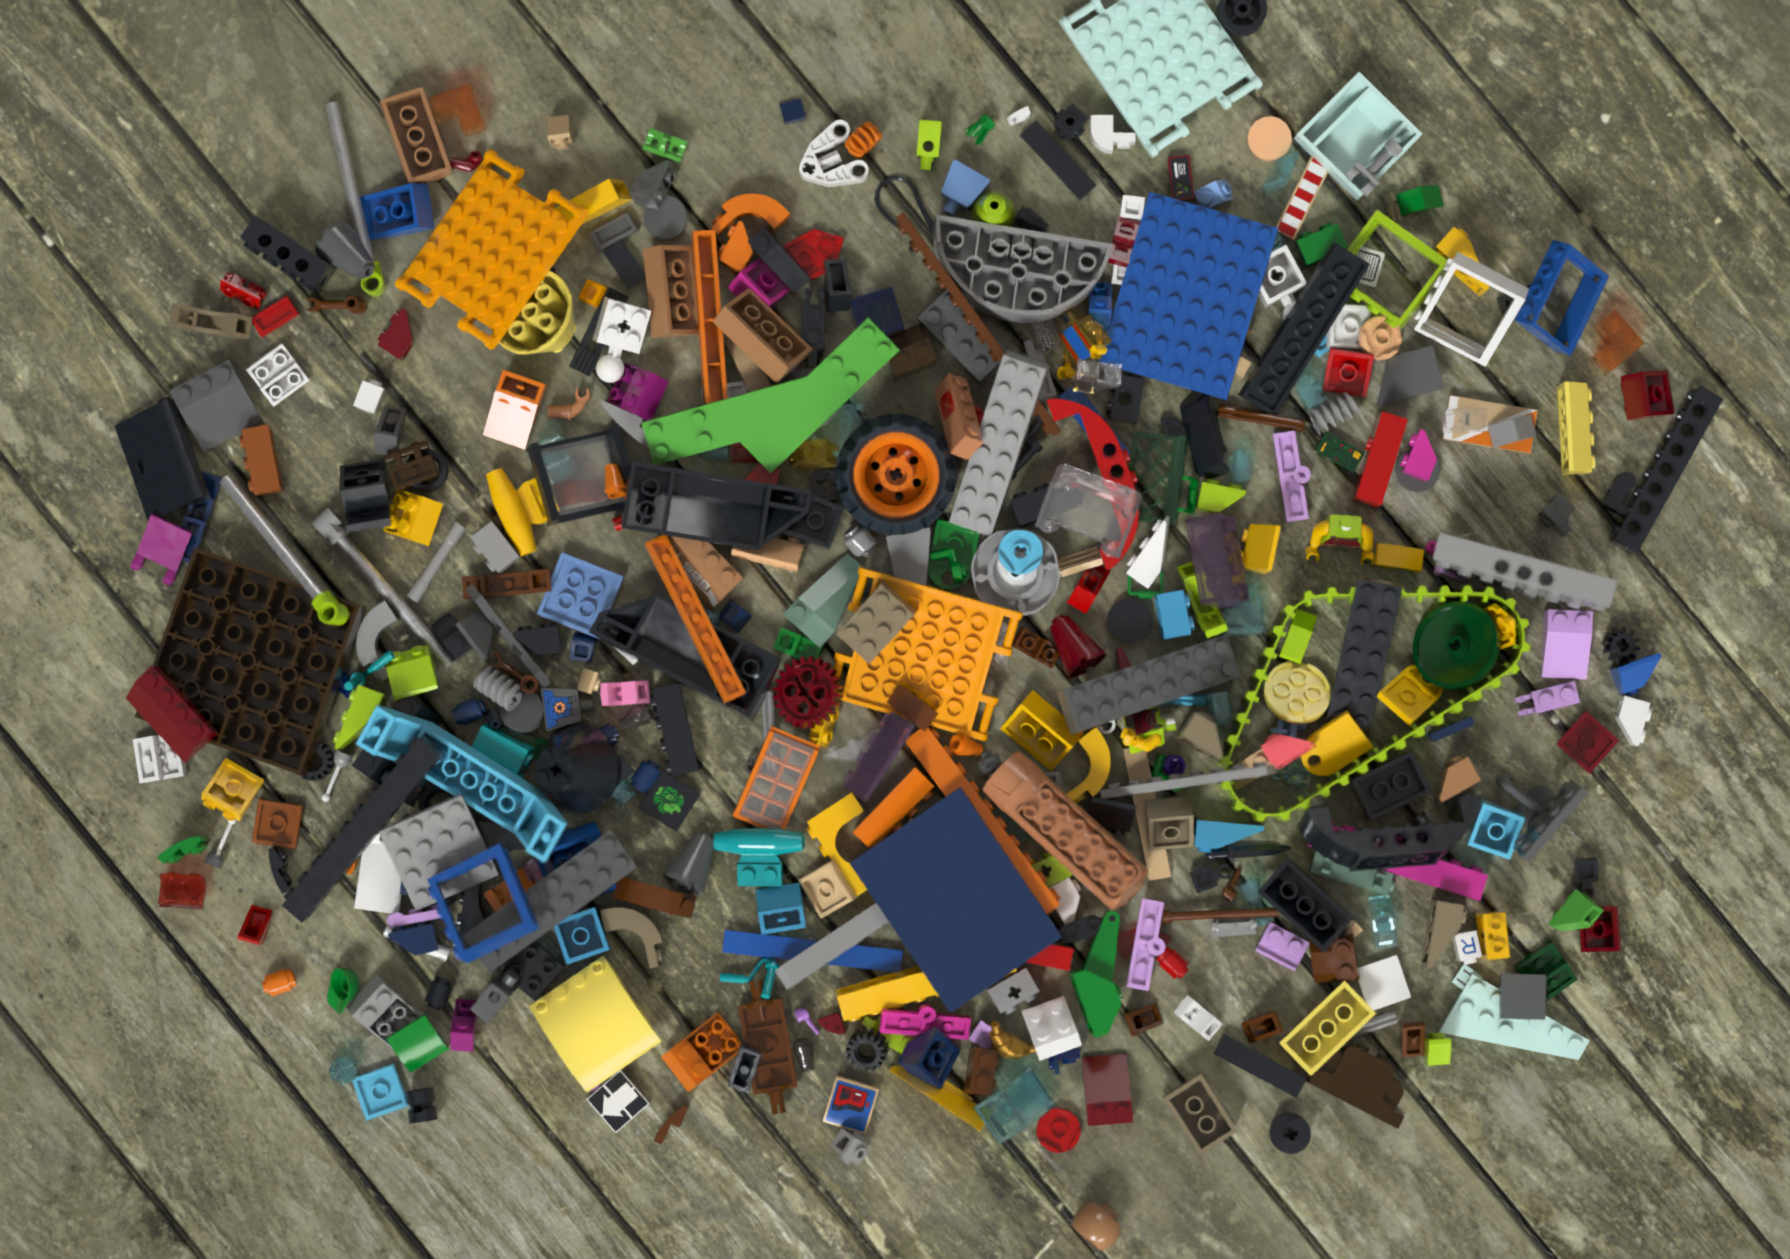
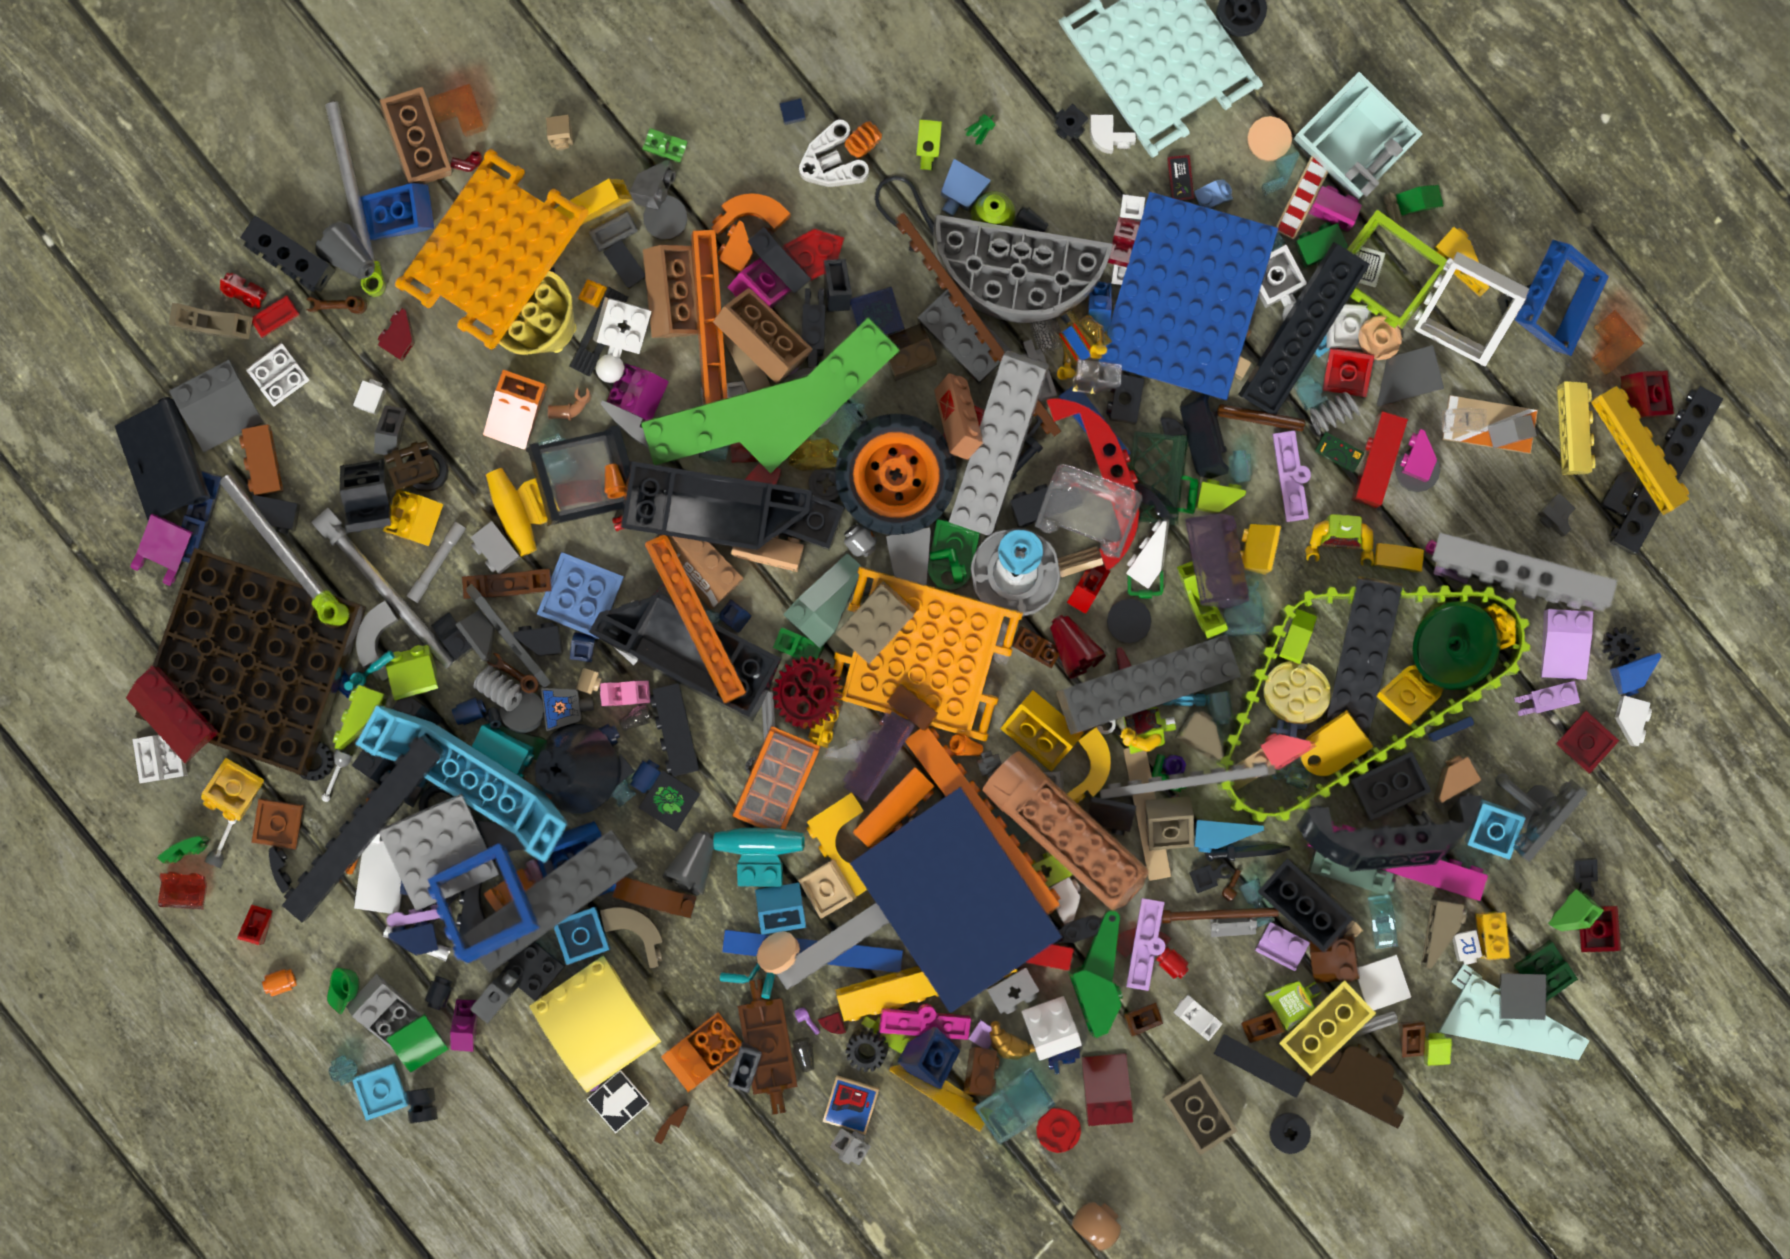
white tile [1007,106,1031,126] -> none
black tile [1020,120,1096,201] -> none
dark azure brick [1154,590,1194,641] -> none
none -> black slope [252,495,300,534]
none -> light nougat tile [757,931,800,974]
none -> black slope [1135,483,1179,519]
none -> lime torso [1264,980,1321,1031]
none -> dark pink slope [1309,185,1362,232]
none -> yellow slope [1591,386,1689,515]

